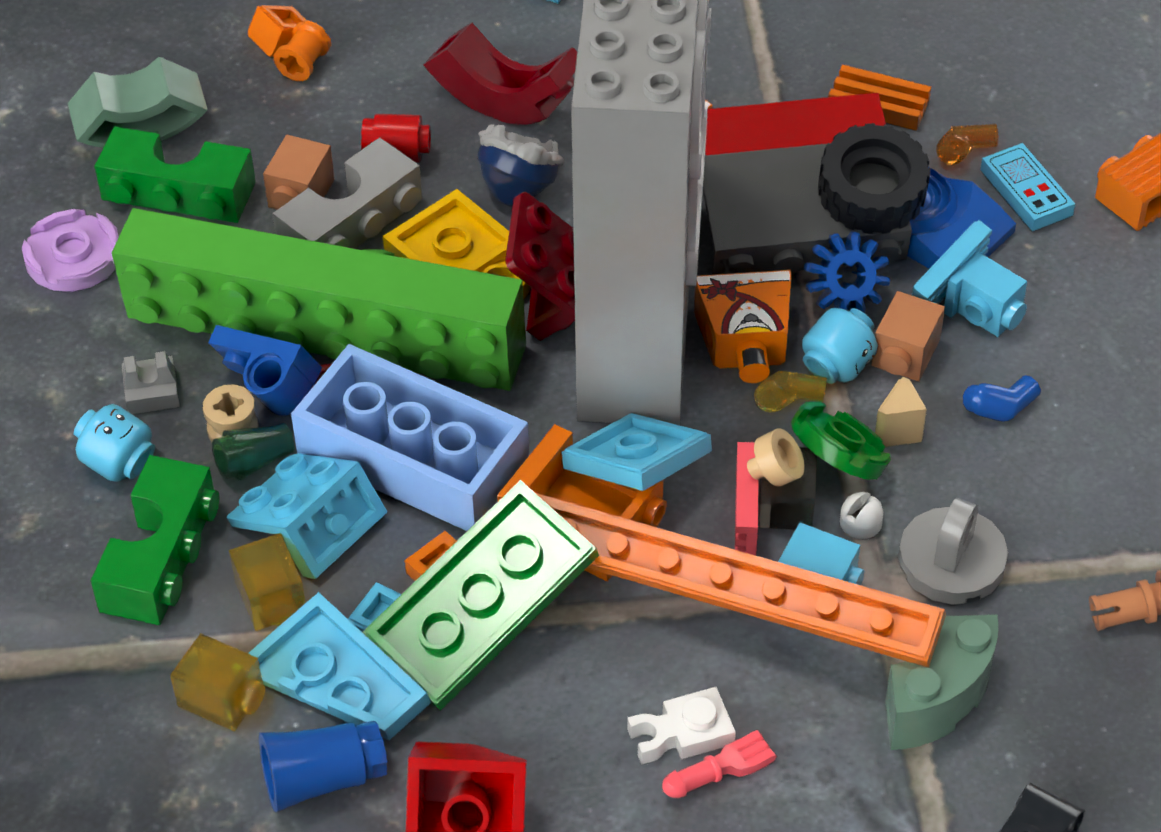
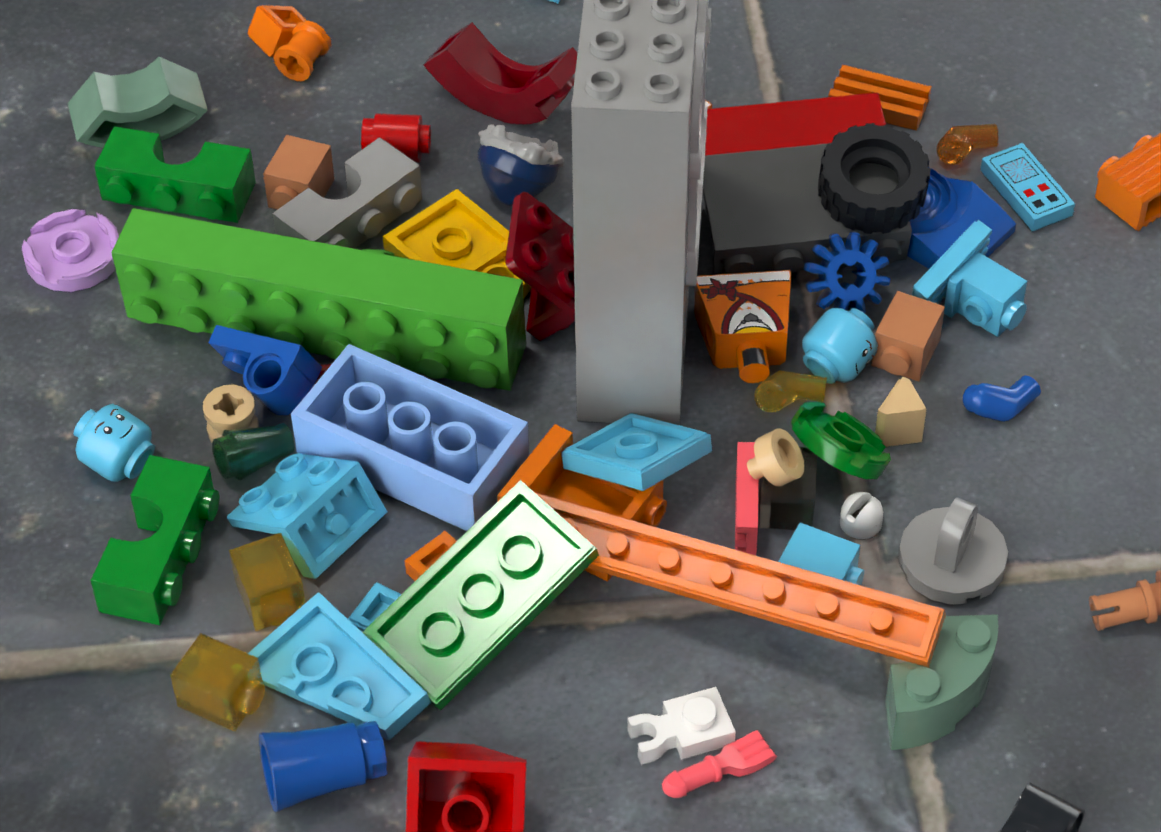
light grey tile [121,351,180,414] -> none

